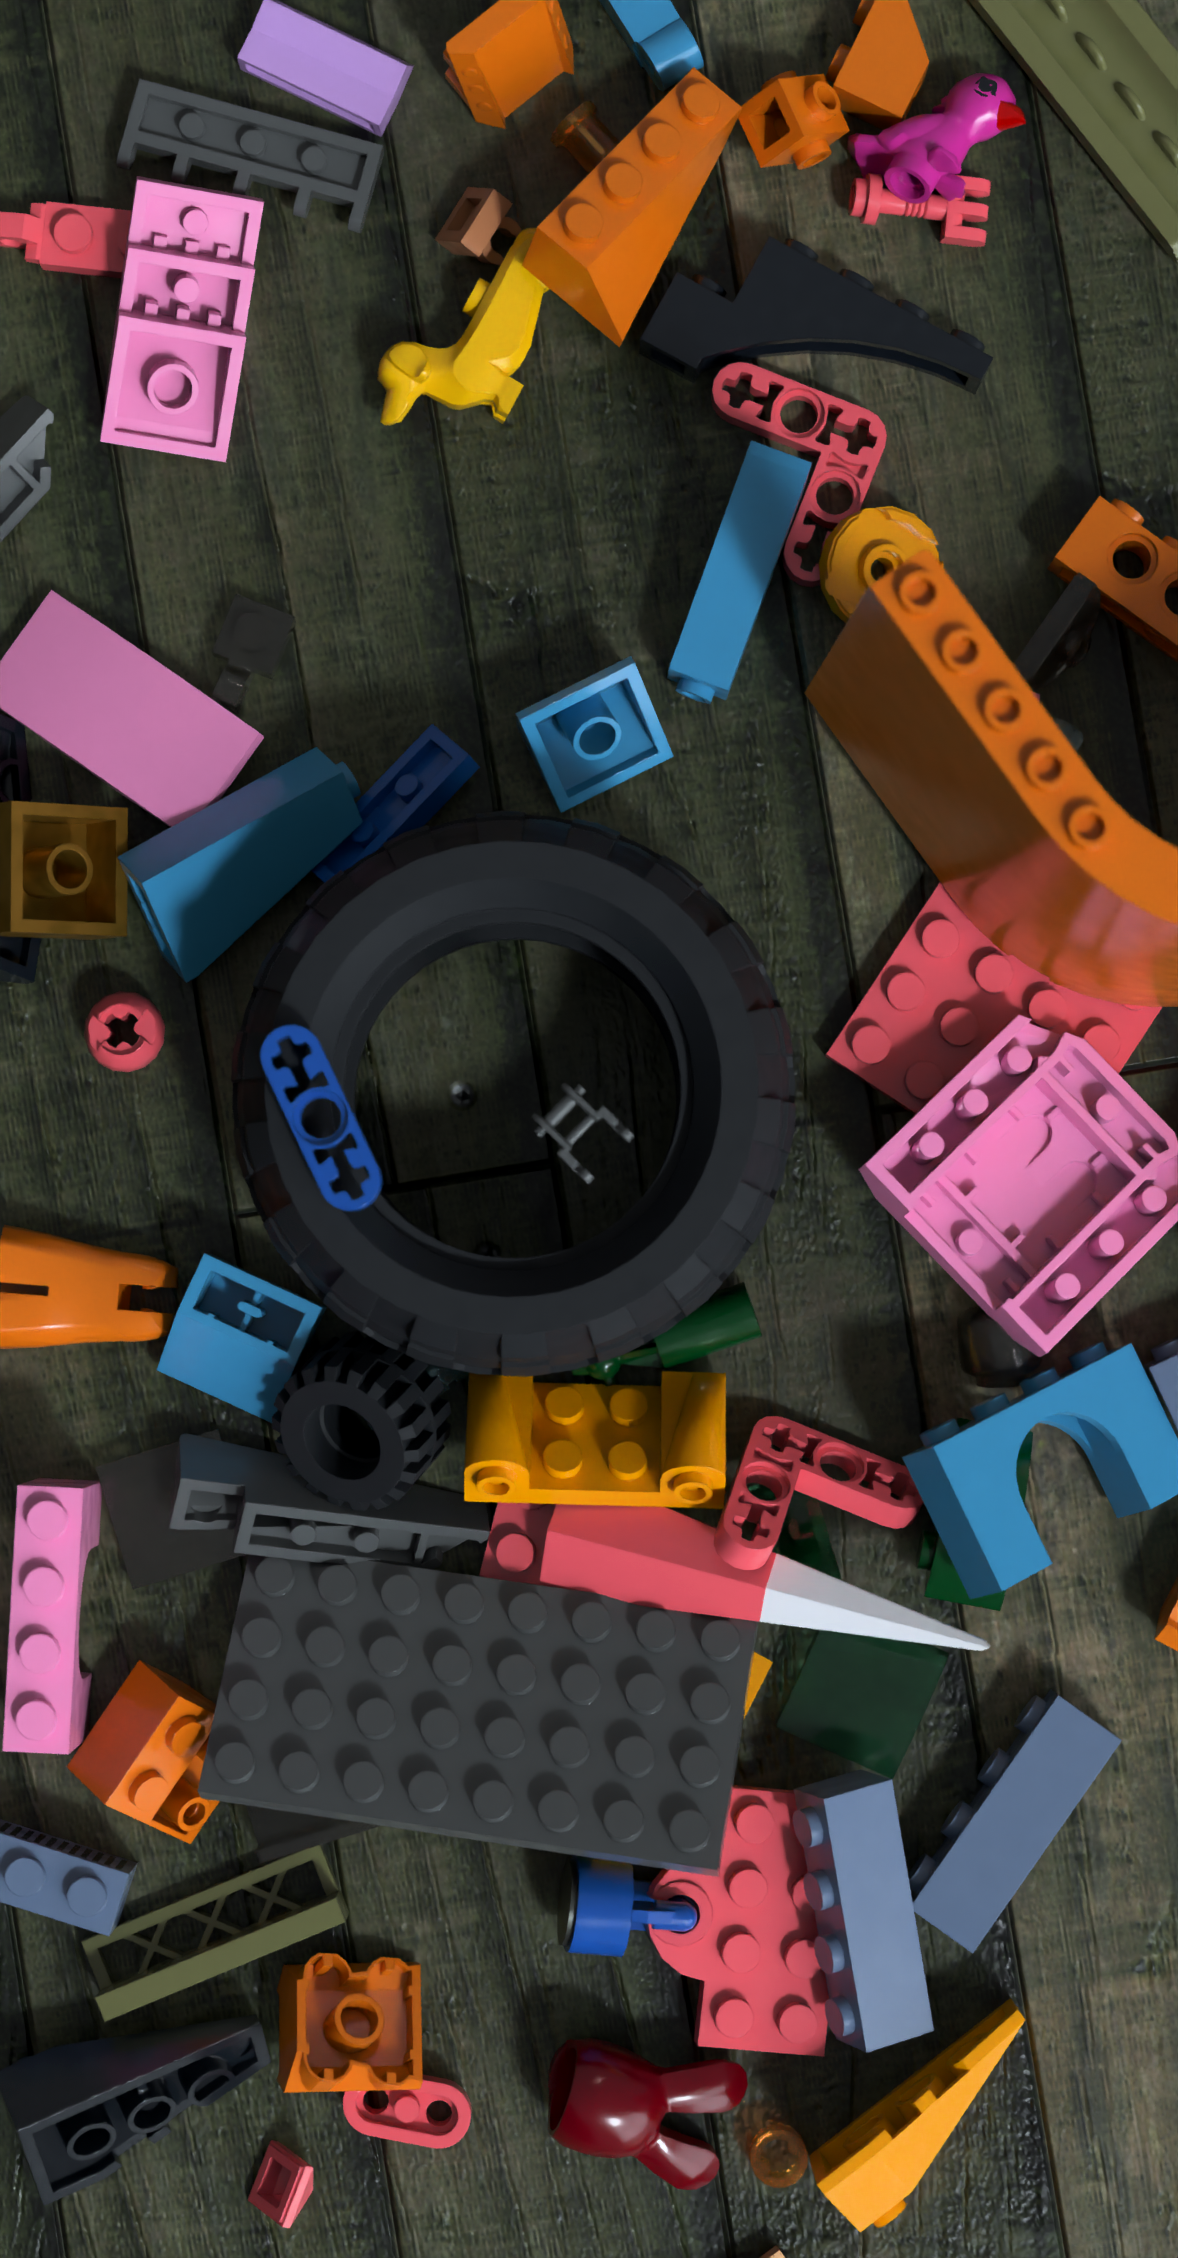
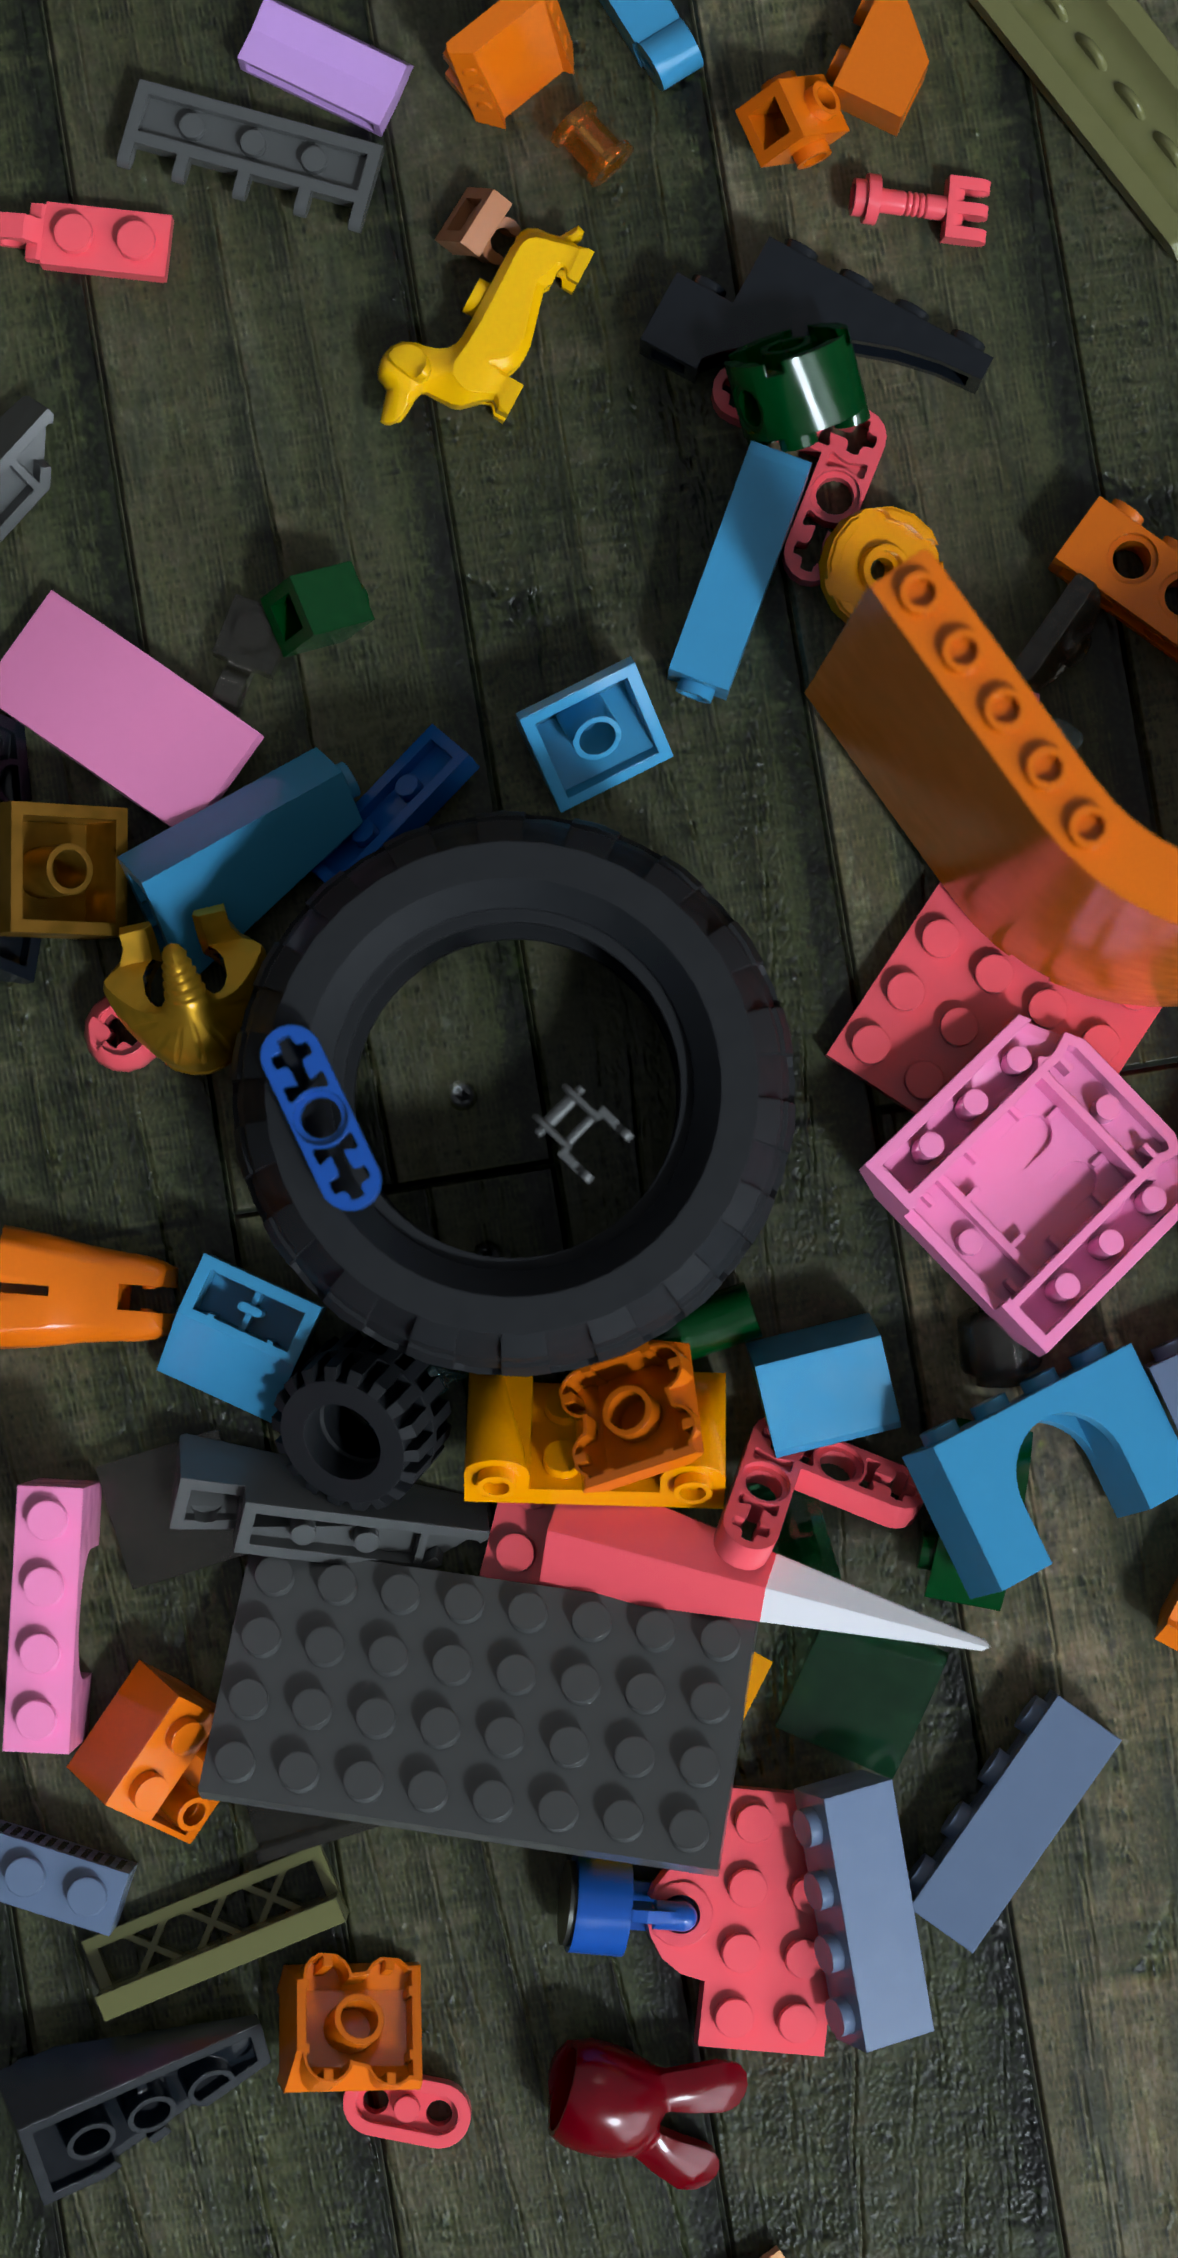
bright pink slope [100,176,264,462] -> none
coral slope [248,2140,313,2228] -> none
orange wedge [522,67,742,347] -> none
clear orange bush [749,2123,808,2188] -> none
light orange wedge [809,1998,1026,2232] -> none
dark pink animal [847,73,1026,204] -> none
none -> pearl gold piece [103,903,266,1075]
none -> dark green brick [260,561,375,658]
none -> orange slope [559,1340,704,1493]
none -> dark green brick [724,322,870,452]
none -> dark azure slope [745,1313,901,1458]

